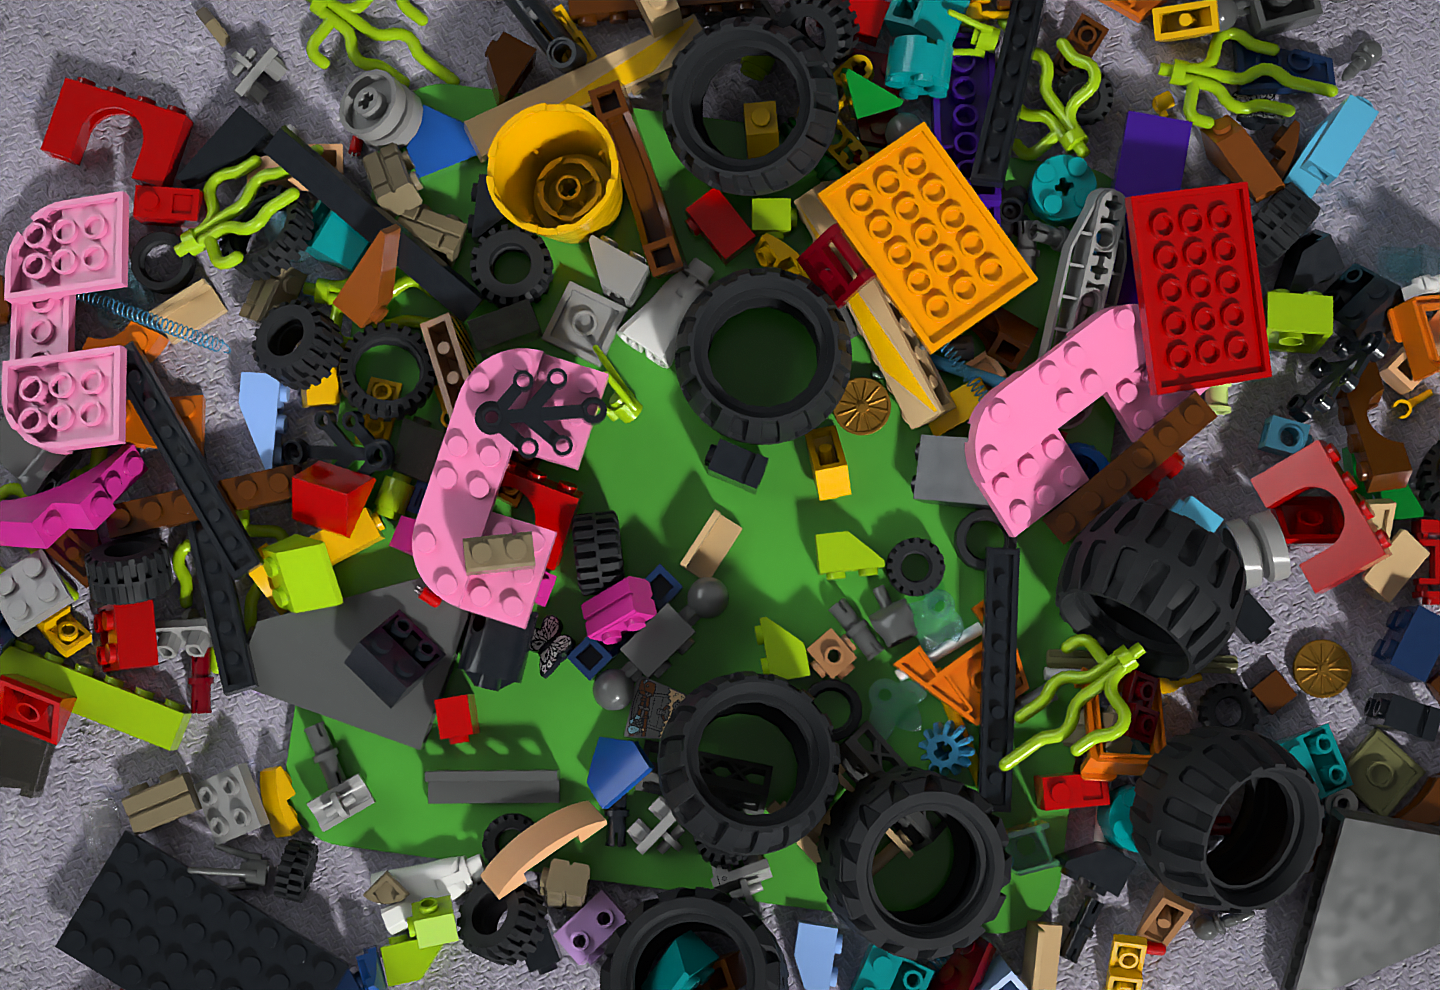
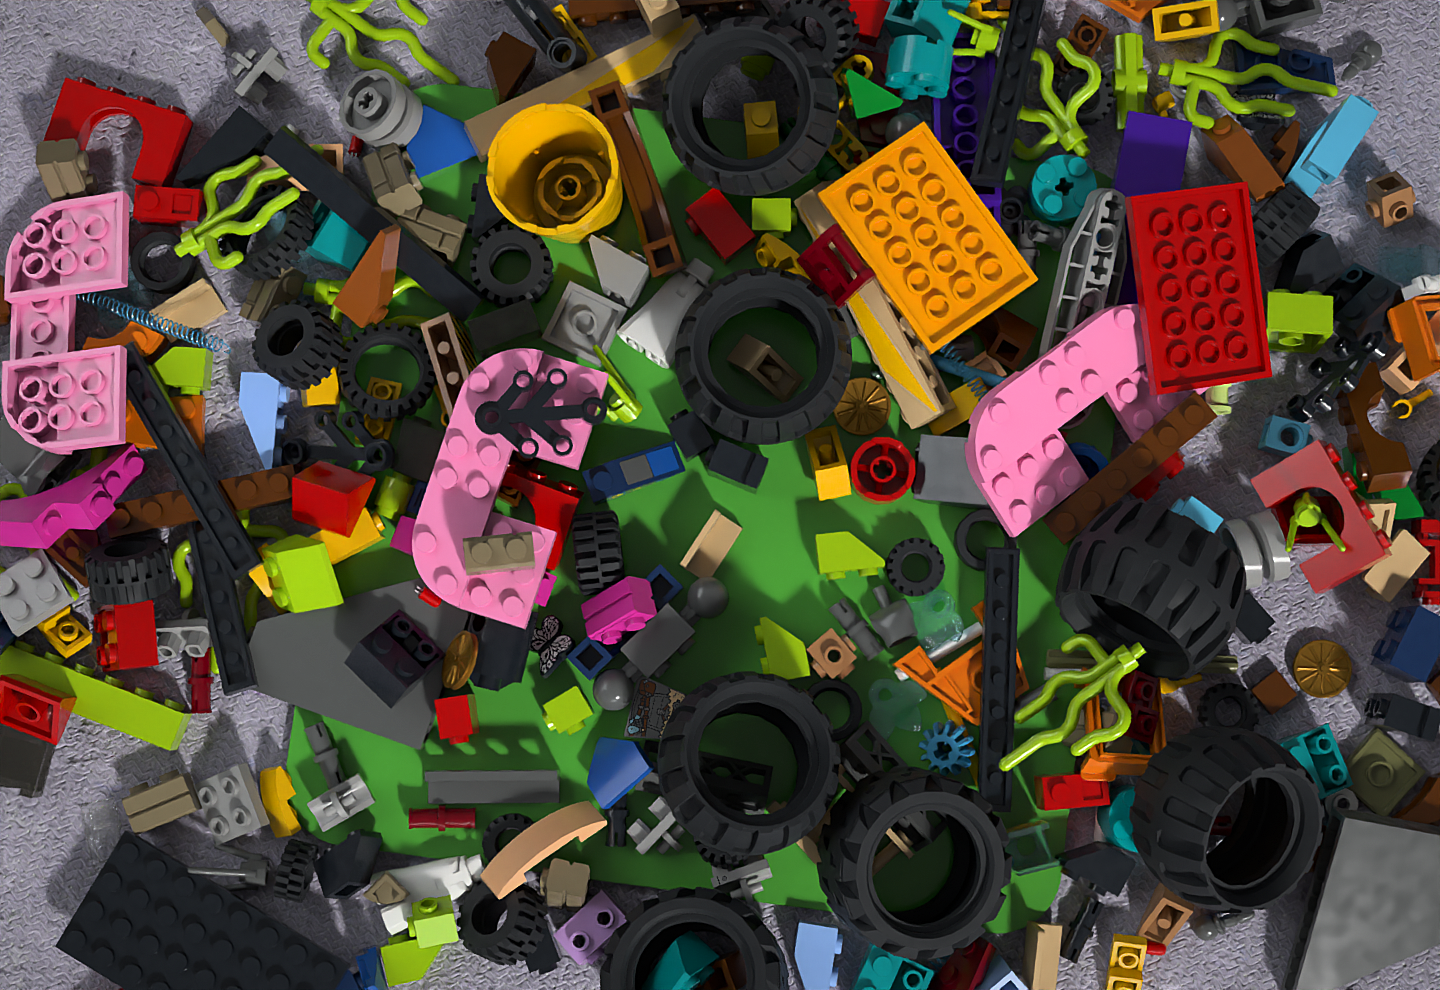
none -> dark tan brick [35,138,98,203]
none -> lime slope [151,346,214,395]
none -> black slope [313,829,383,900]
none -> dark red pin [408,805,476,831]
none -> pearl gold wheel [441,631,478,690]
none -> lime brick [541,685,595,736]
none -> slope [582,441,686,506]
none -> black brick [667,409,715,462]
none -> tan slope [727,333,804,403]
none -> red brick [849,437,916,505]
none -> lime piece [1111,33,1148,134]
none -> lime plant [1285,492,1346,552]
none -> medium nougat brick [1365,170,1416,228]

